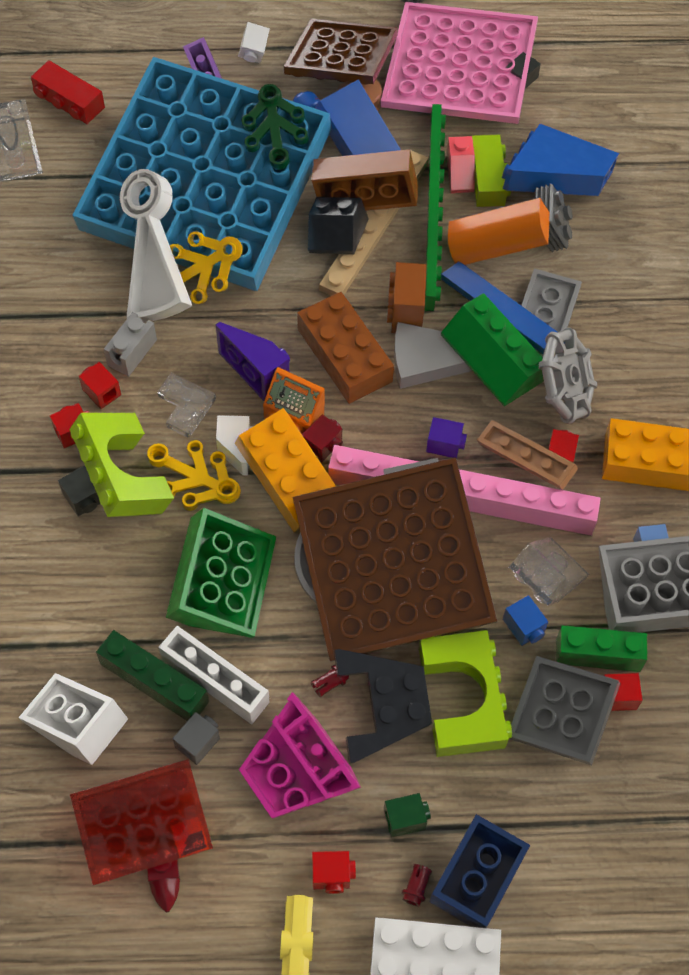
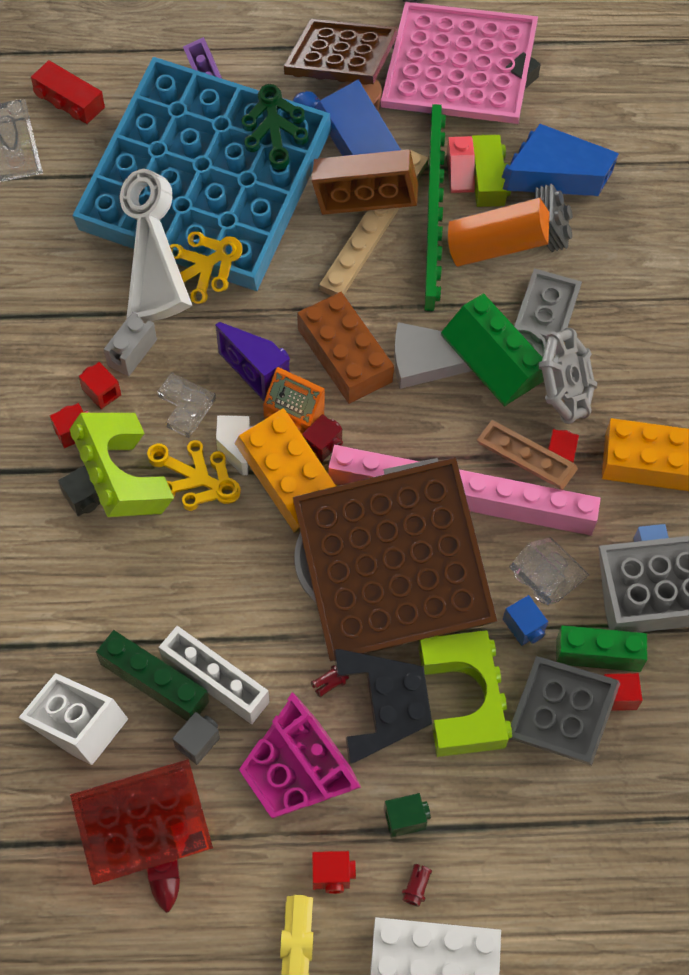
green slope [166,508,277,638] -> none
white brick [238,22,270,63] -> none
black slope [308,197,369,255] -> none
dark orange brick [387,262,427,333] -> none
dark purple brick [426,417,467,459] -> none
dark blue brick [429,814,530,928] -> none
blue tile [441,261,565,355] -> none

